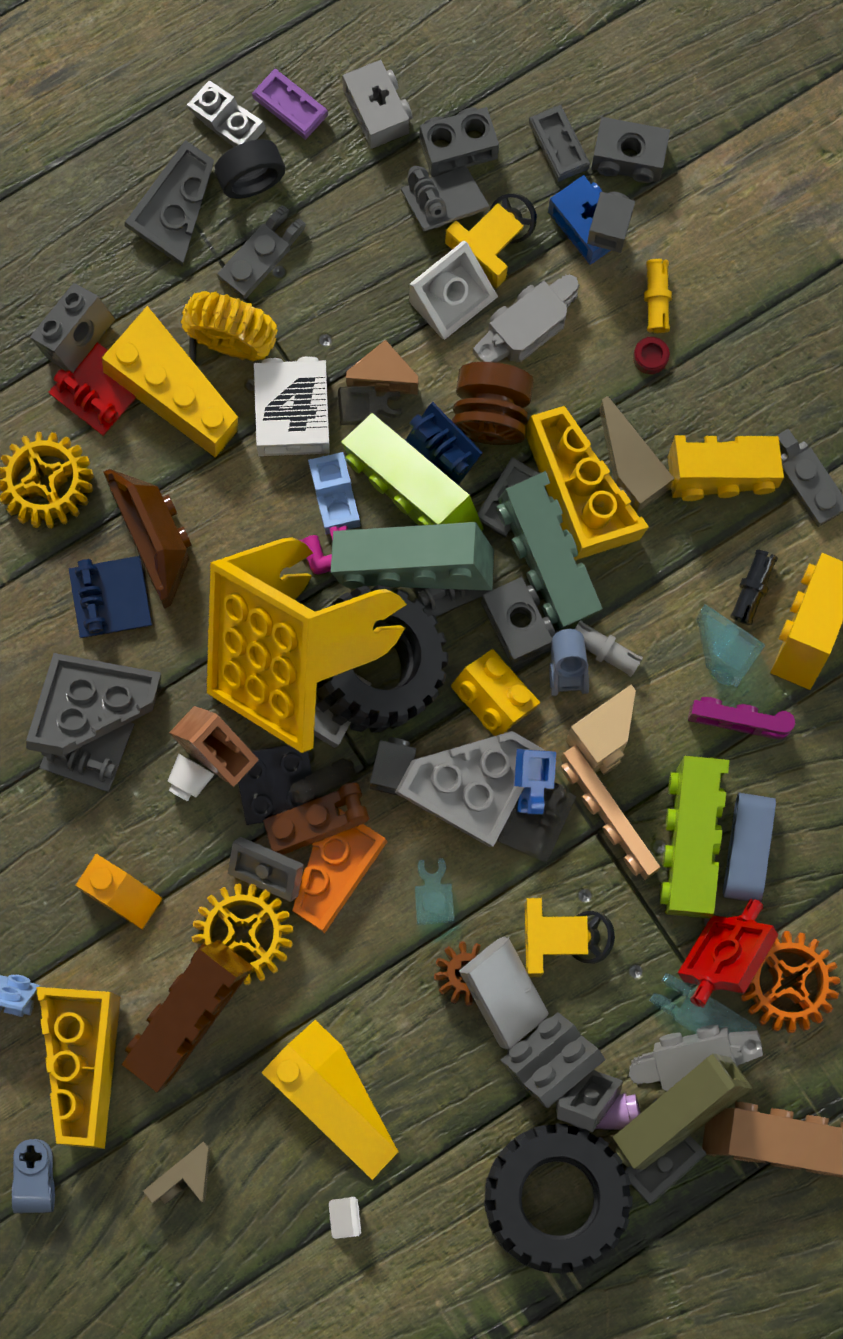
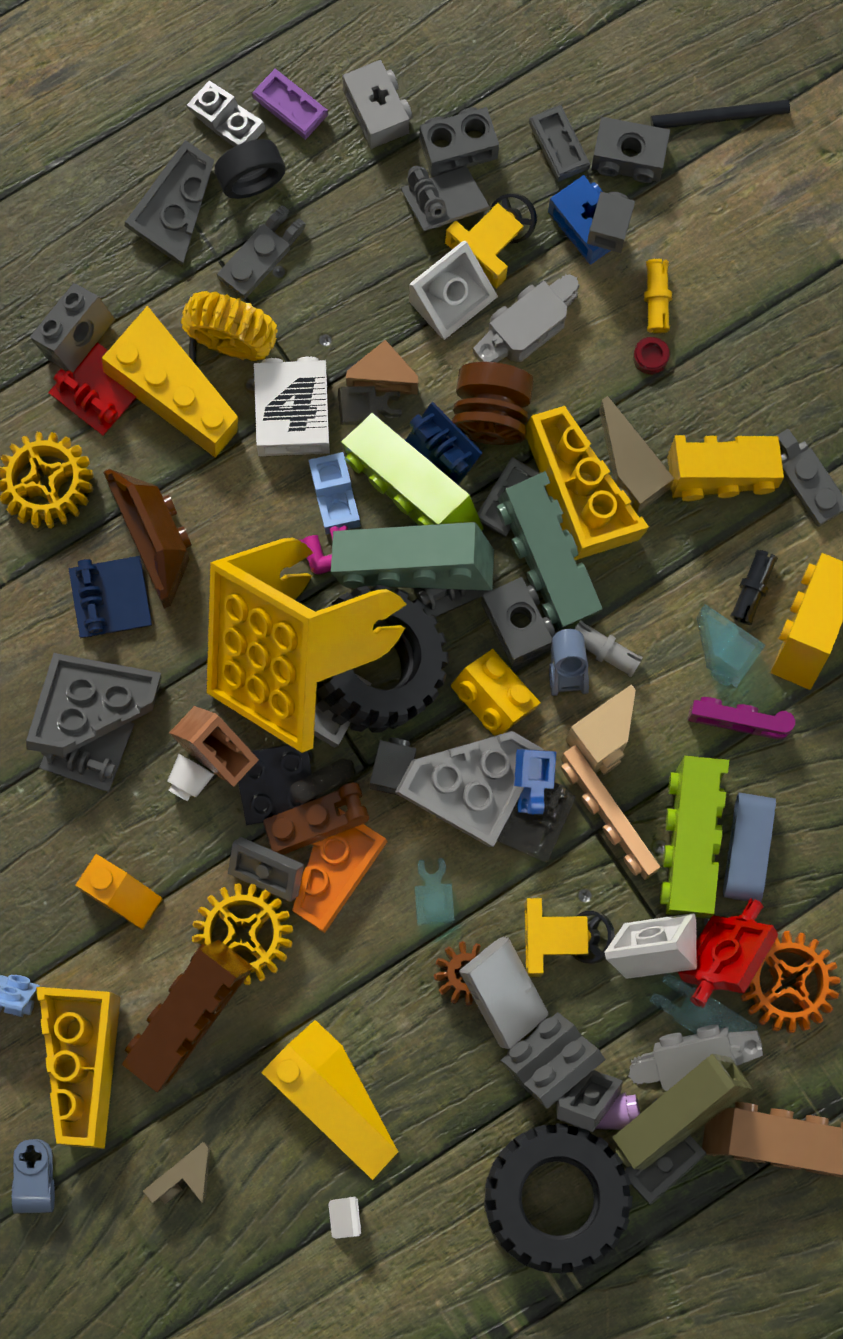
none -> white slope [604,913,697,979]
none -> black bar [651,99,790,128]

